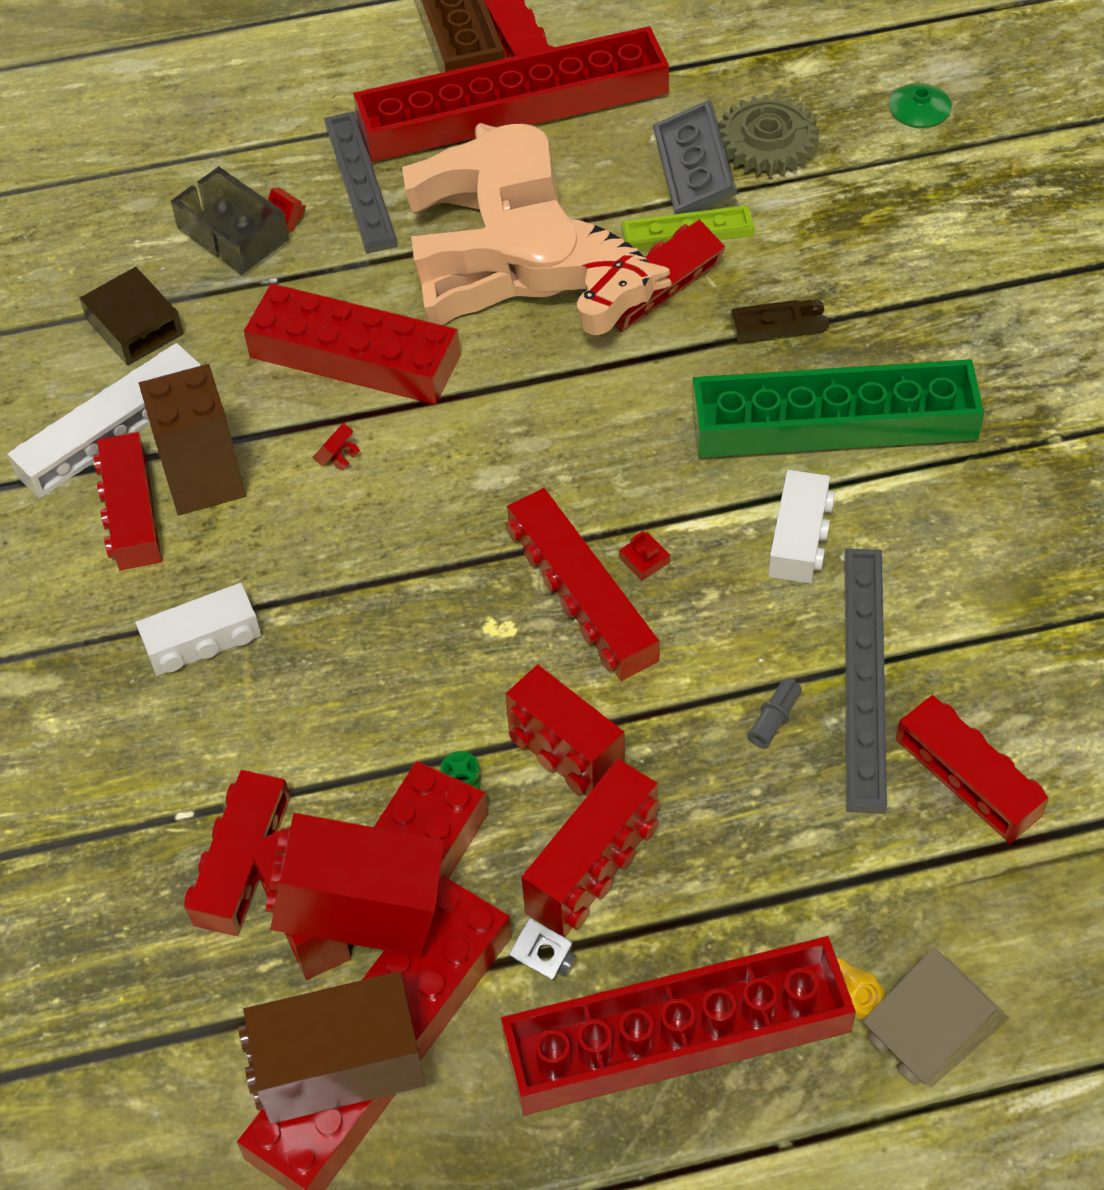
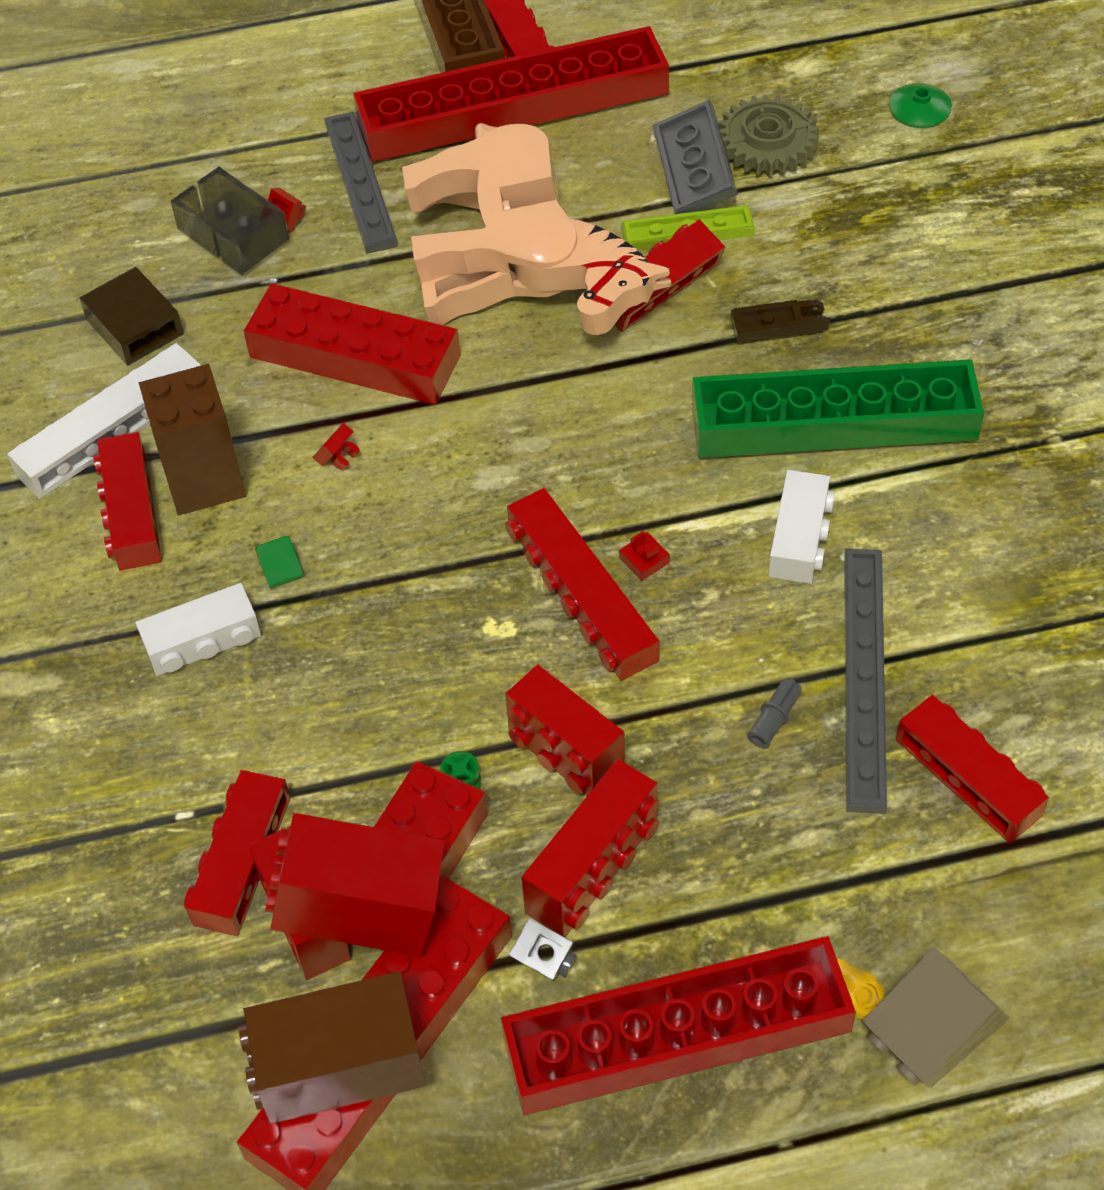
none -> green slope [255,536,304,589]

